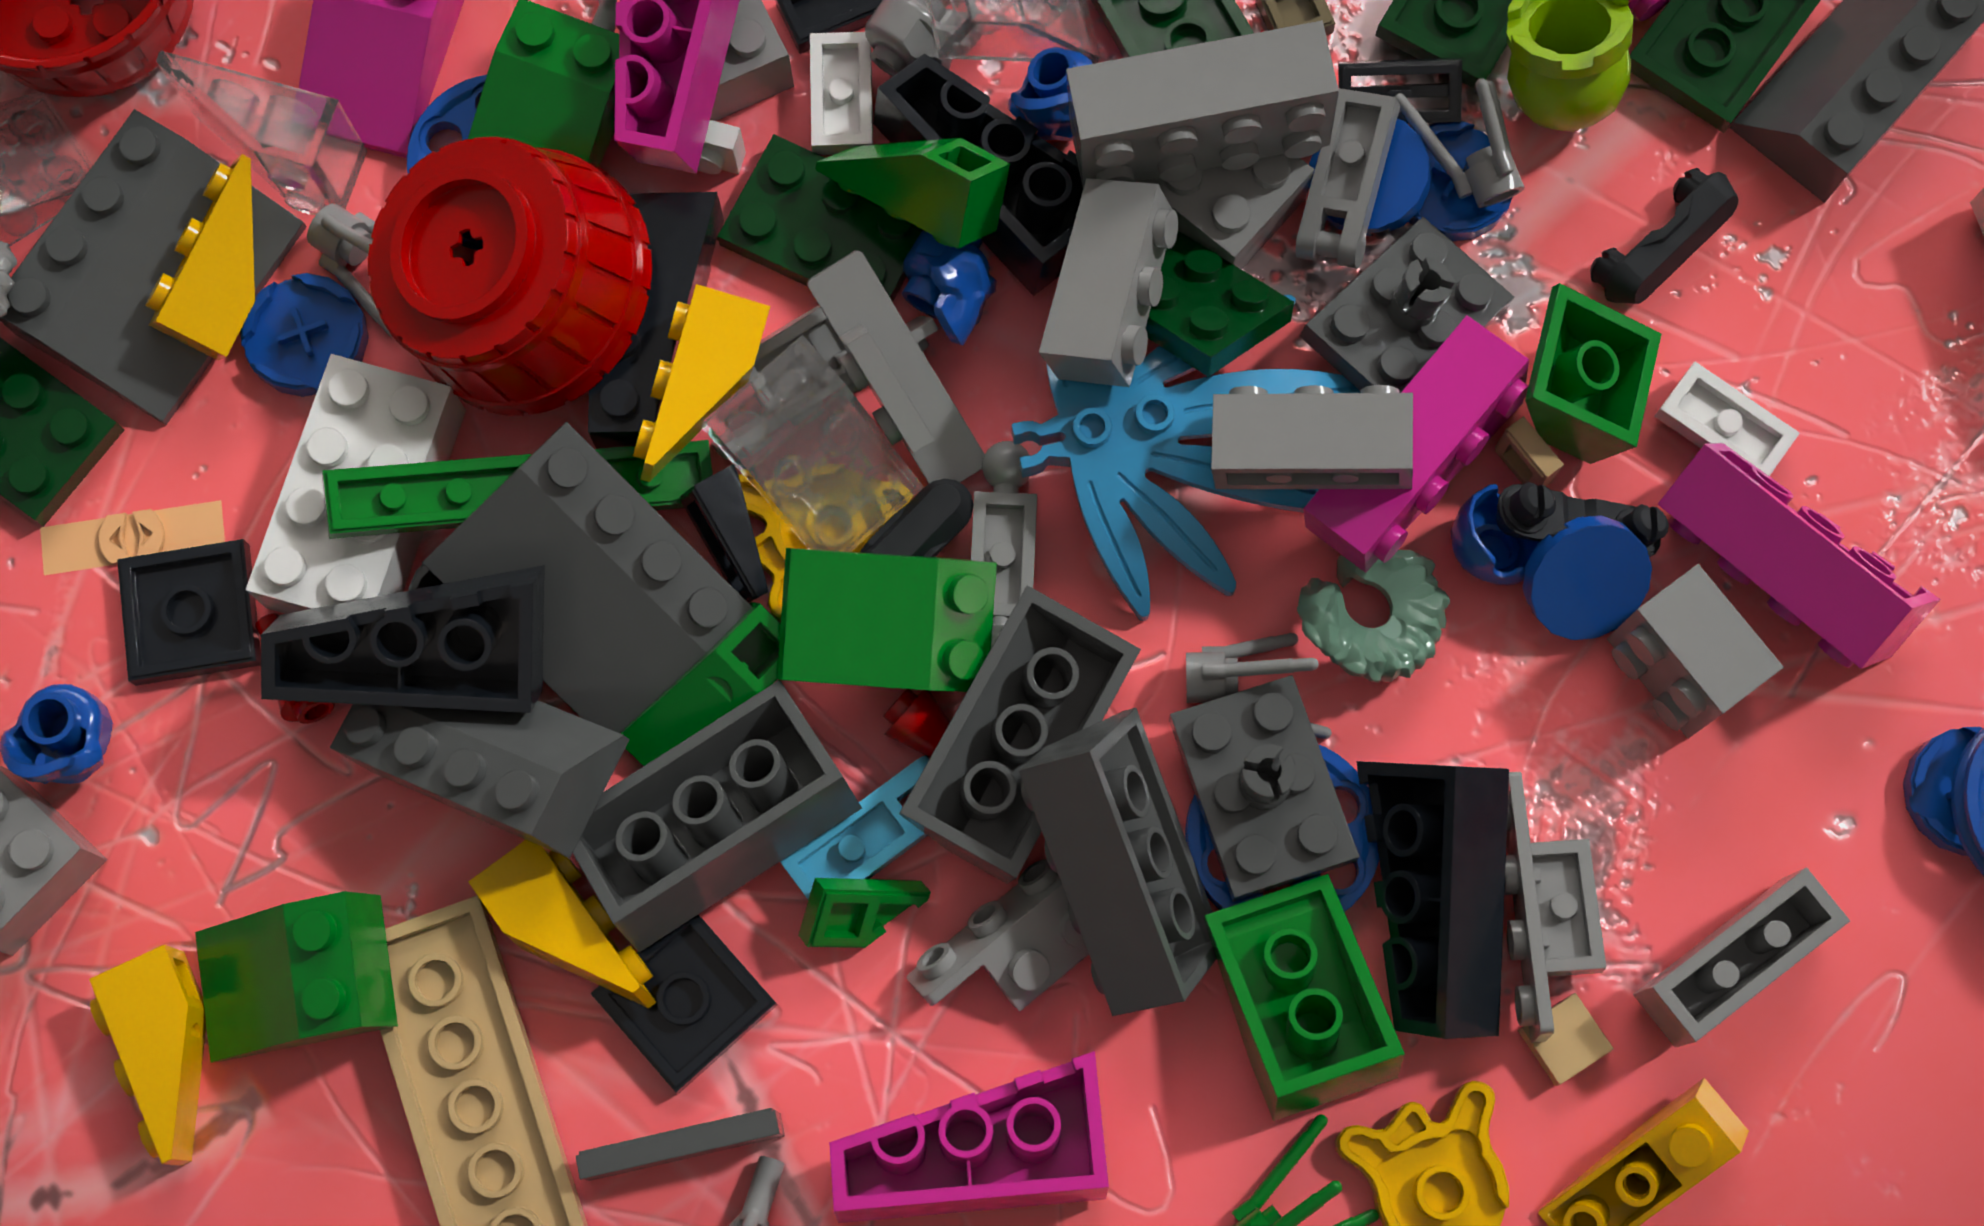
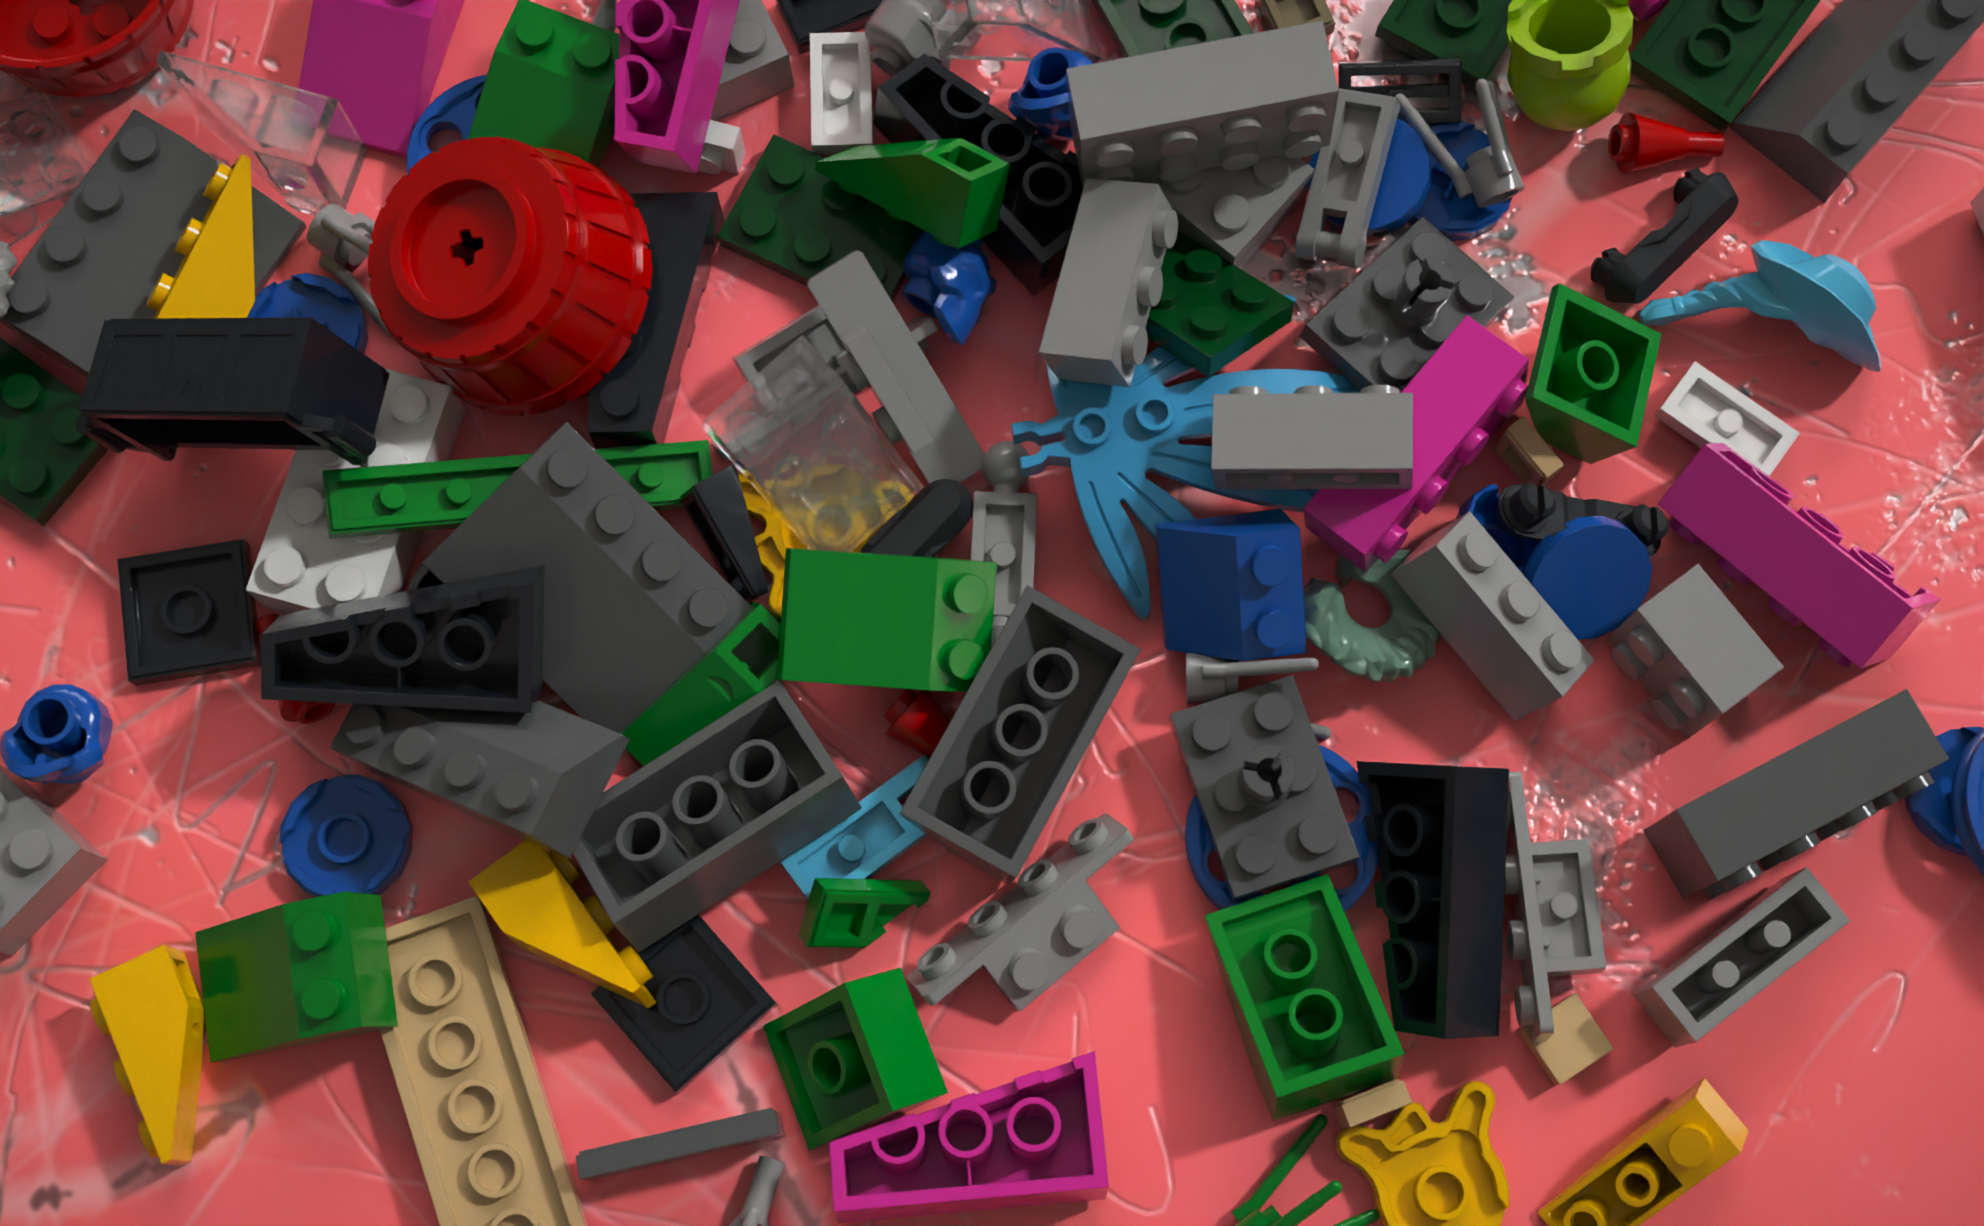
light nougat piece [40,500,225,575] -> none
yellow slope [633,284,770,482] -> none
dark grey slope [1018,708,1217,1016] -> none
none -> black container [76,317,390,465]
none -> blue tile [280,774,413,897]
none -> green slope [763,968,948,1150]
none -> blue slope [1155,509,1307,661]
none -> tan tile [1333,1079,1413,1130]
none -> light grey brick [1391,511,1595,721]
none -> red cone [1608,112,1725,174]
none -> medium azure hat [1639,240,1882,372]
none -> dark grey brick [1644,689,1949,900]

